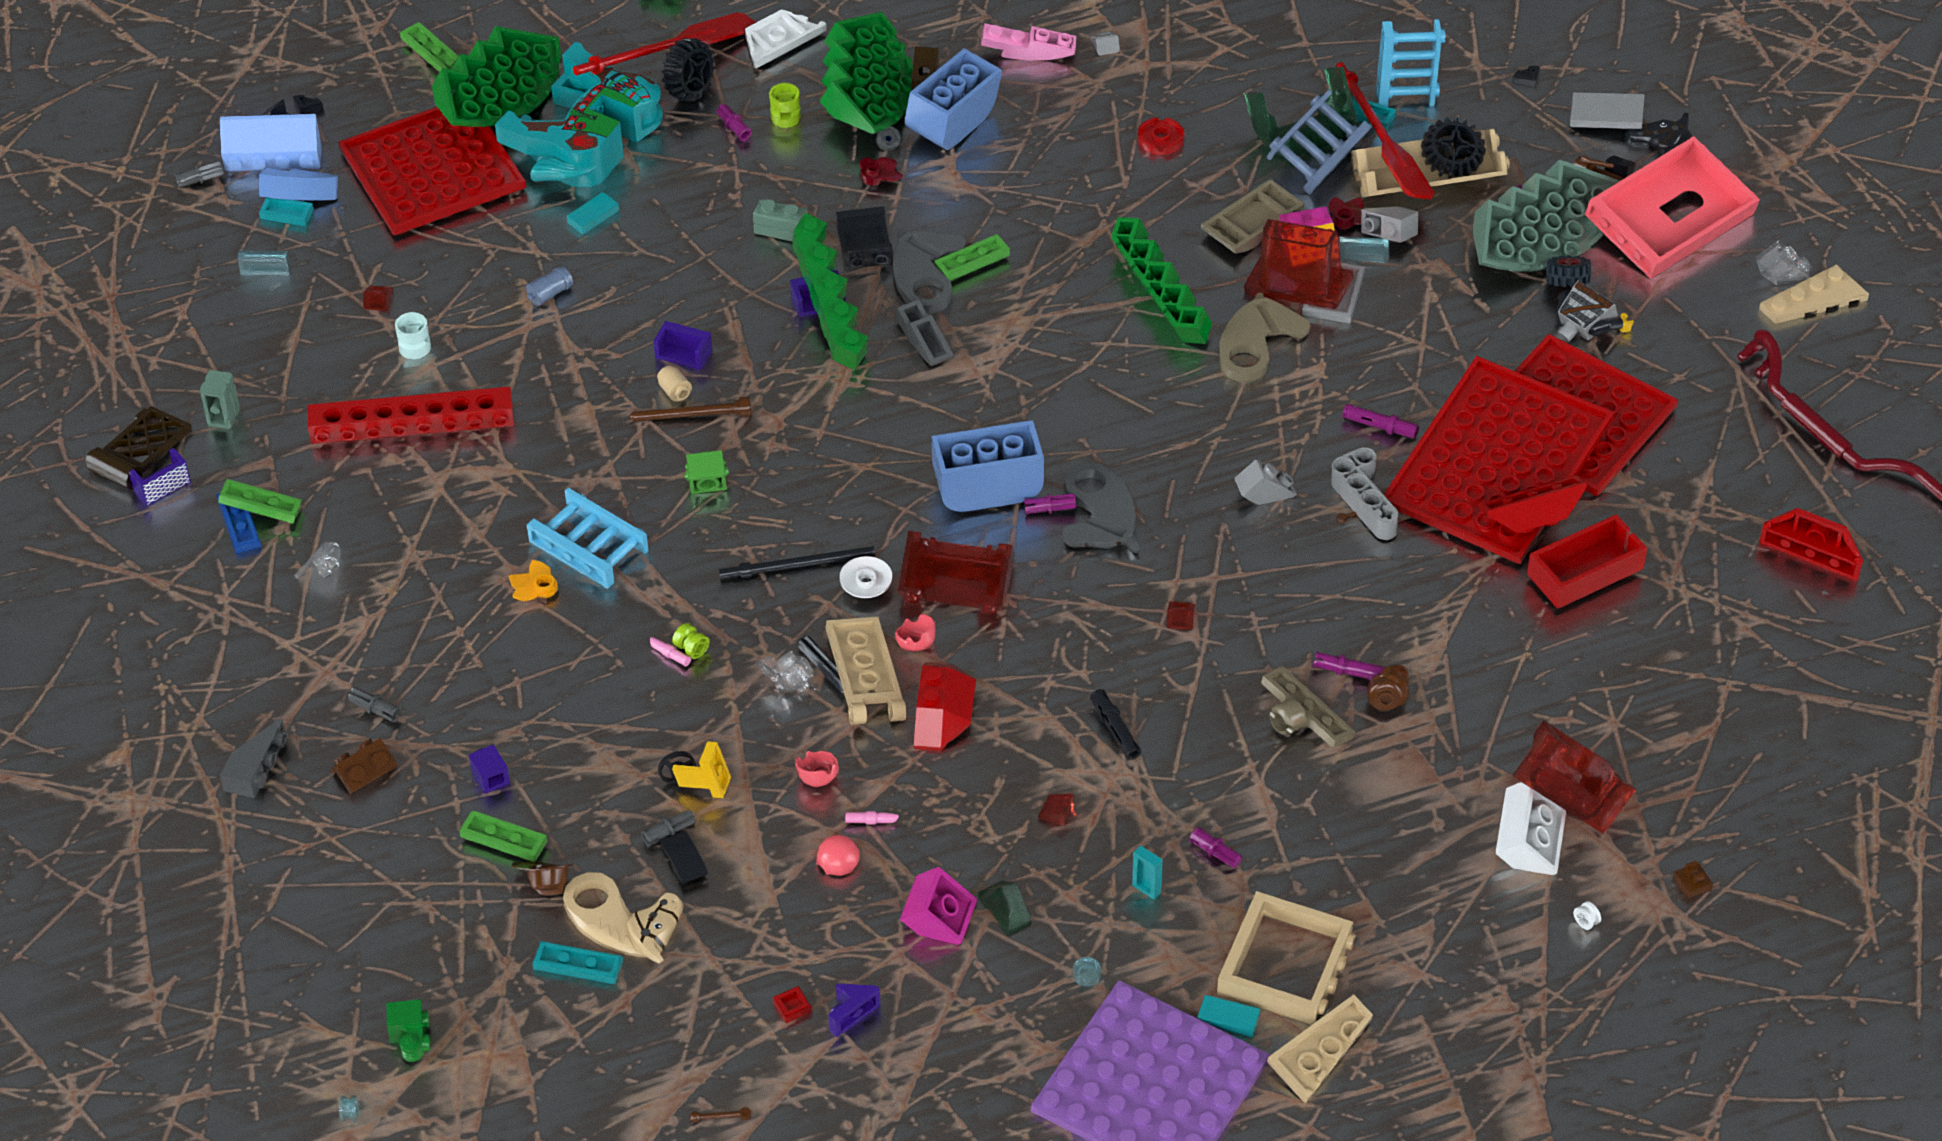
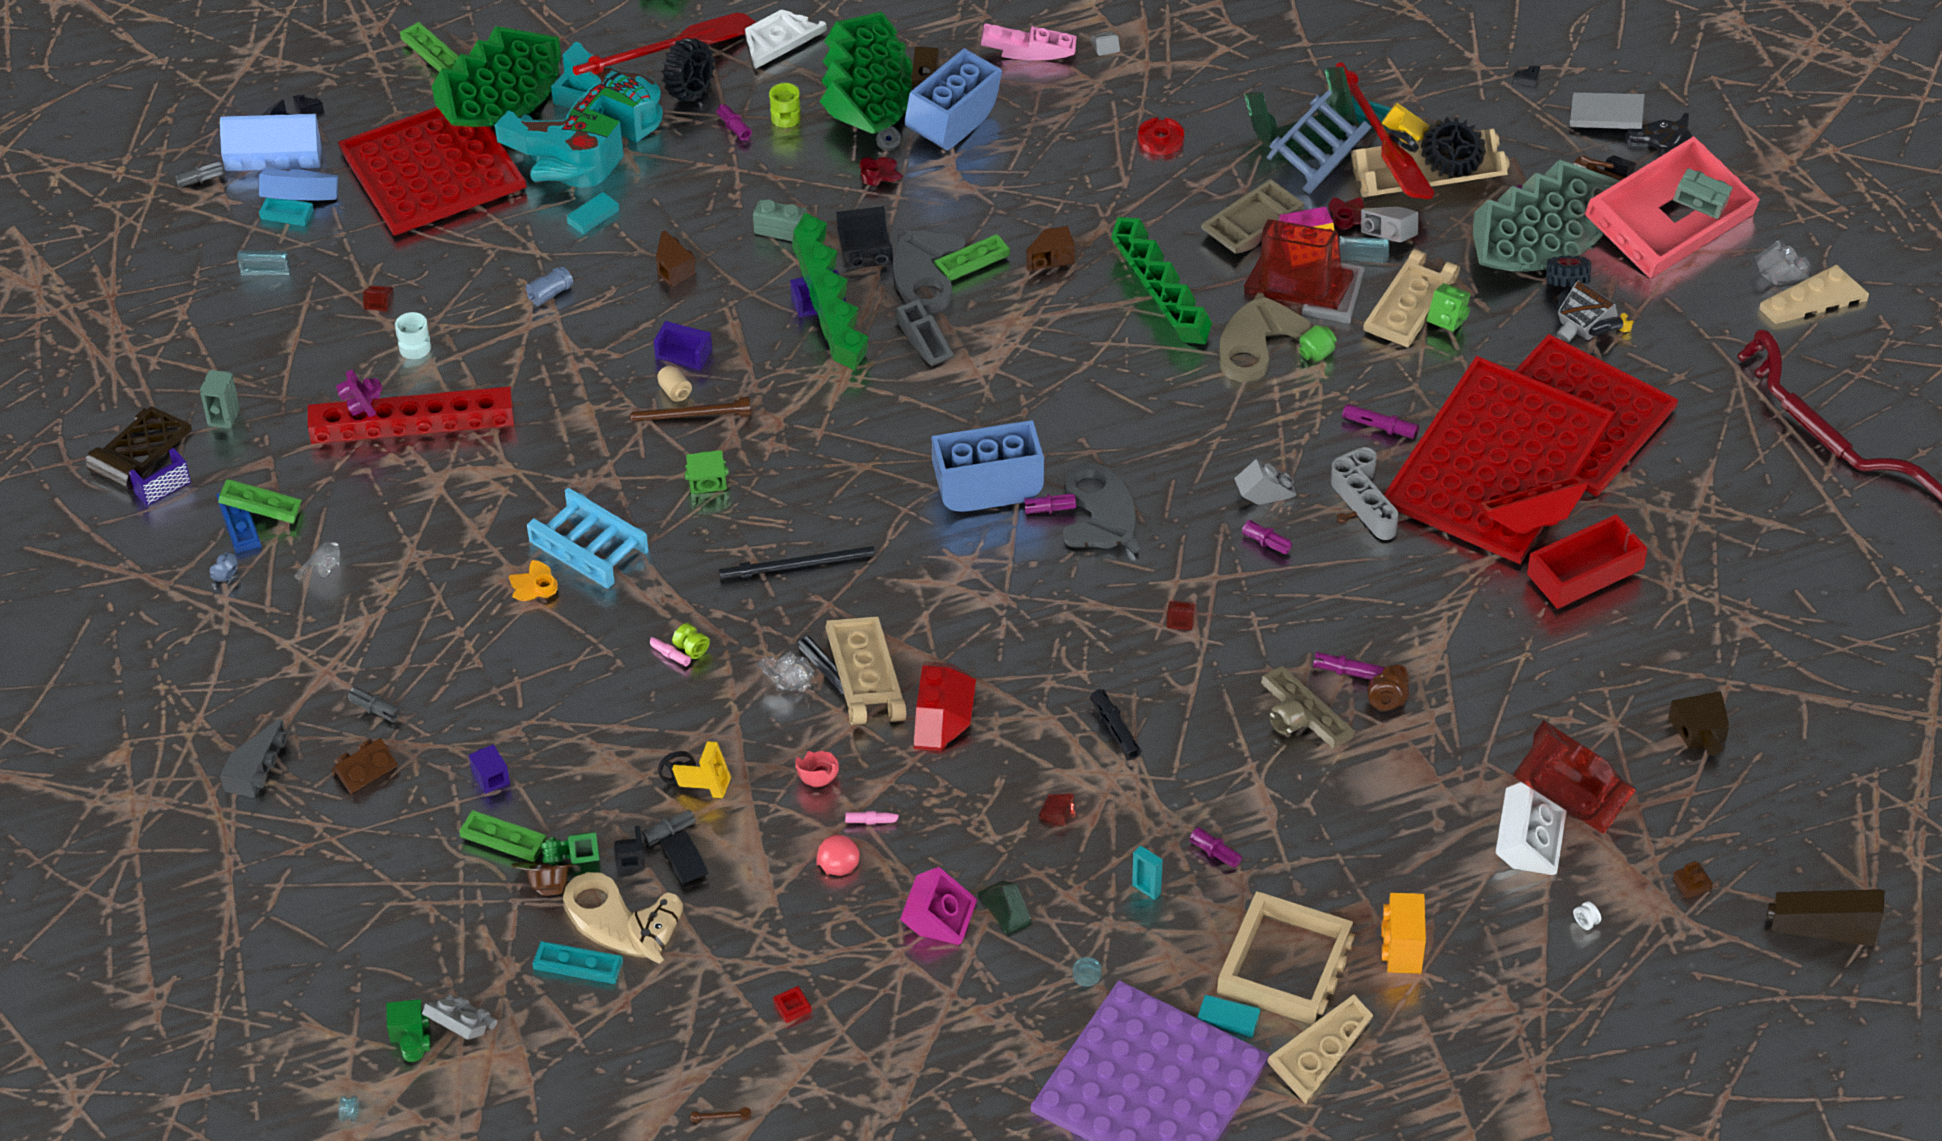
dark purple slope [828,984,881,1037] -> none
white dish [840,556,892,598] -> none
coral hair [895,614,936,652] -> none
clear red windscreen [898,531,1015,615] -> none
medium azure fence [1376,19,1445,107] -> none
red wedge [1759,508,1863,581] -> none
none -> sand blue plate [209,551,238,582]
none -> magenta hips [336,369,382,417]
none -> light grey plate [422,994,497,1040]
none -> green brick [541,831,600,866]
none -> black panel [614,826,645,871]
none -> reddish brown slope [656,231,696,287]
none -> reddish brown slope [1026,226,1075,271]
none -> magenta axle [1242,519,1293,554]
none -> bright green head [1299,325,1337,362]
none -> tan hinge [1363,249,1460,348]
none -> light orange brick [1381,893,1426,974]
none -> yellow piece [1382,102,1430,153]
none -> bright green head [1427,283,1471,332]
none -> dark brown torso [1668,691,1729,755]
none -> sand green brick [1673,168,1733,219]
none -> dark brown slope [1767,889,1885,946]

